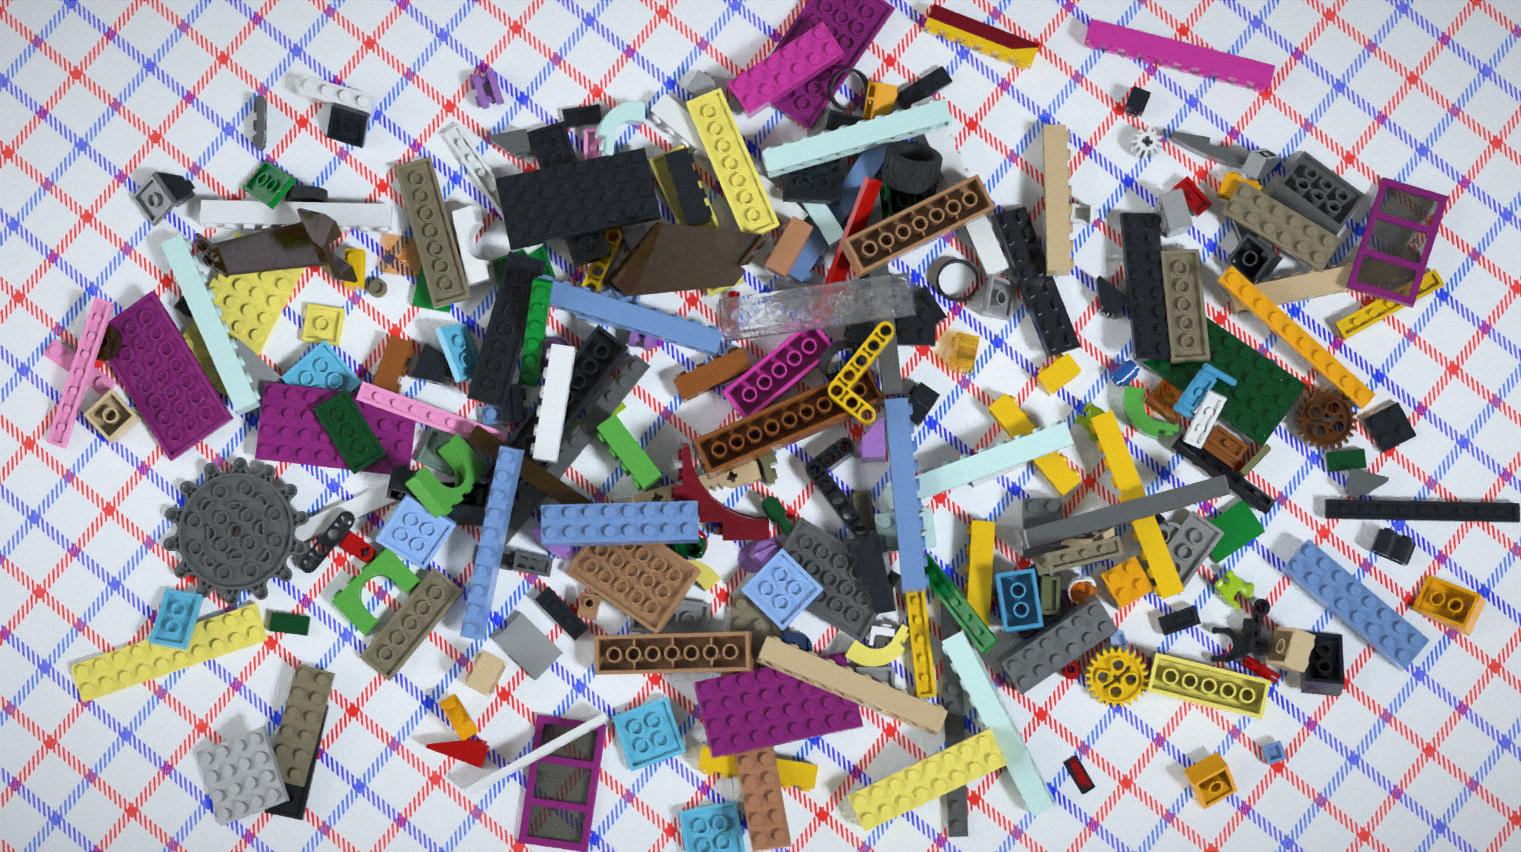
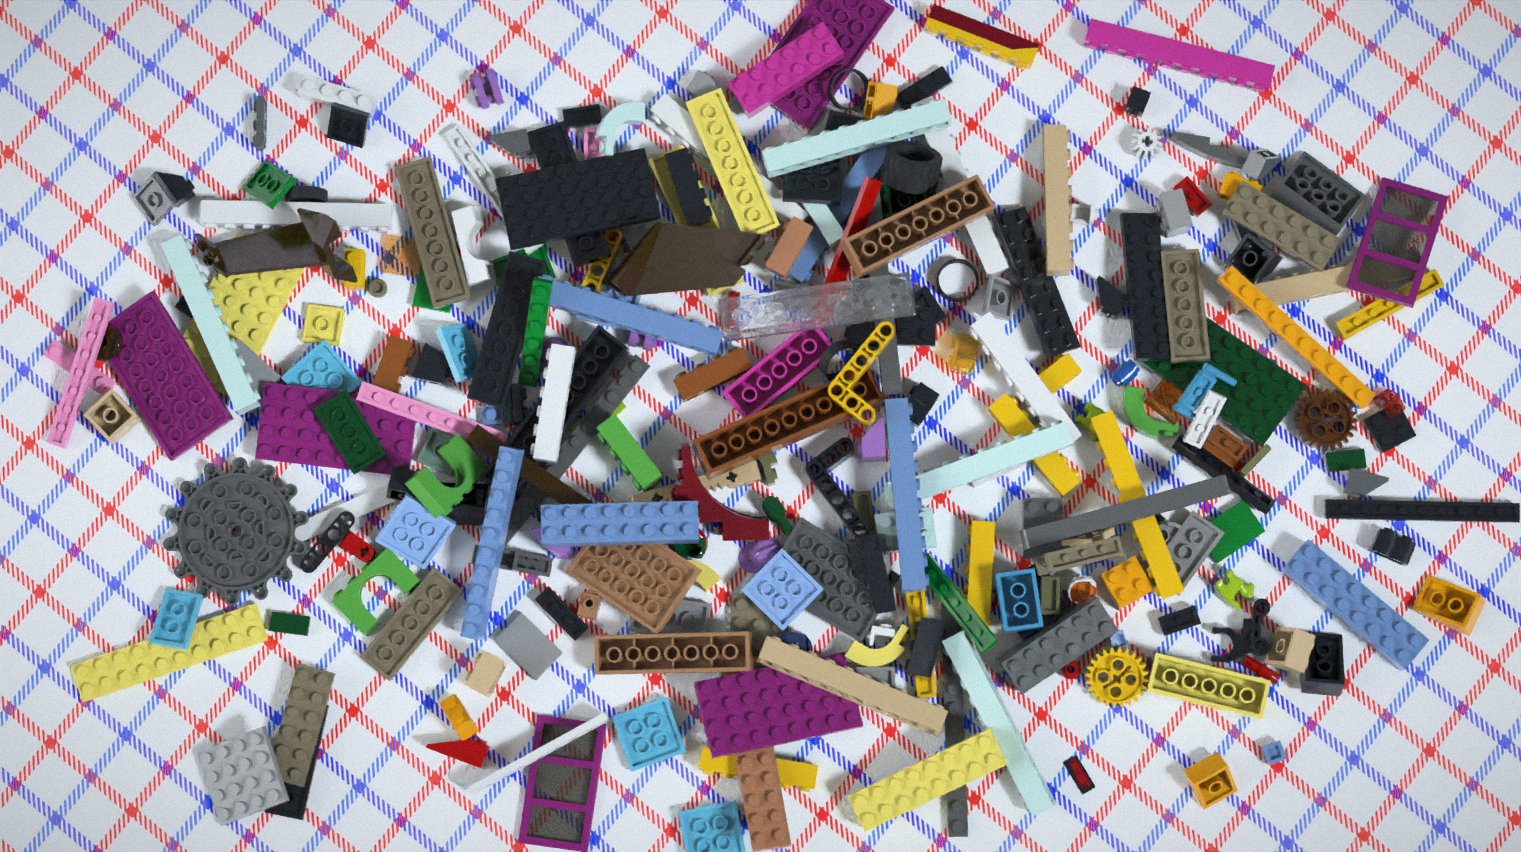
none -> black slope [904,617,945,681]
none -> white brick [969,311,1082,450]
none -> clear red bracket [1372,388,1406,419]

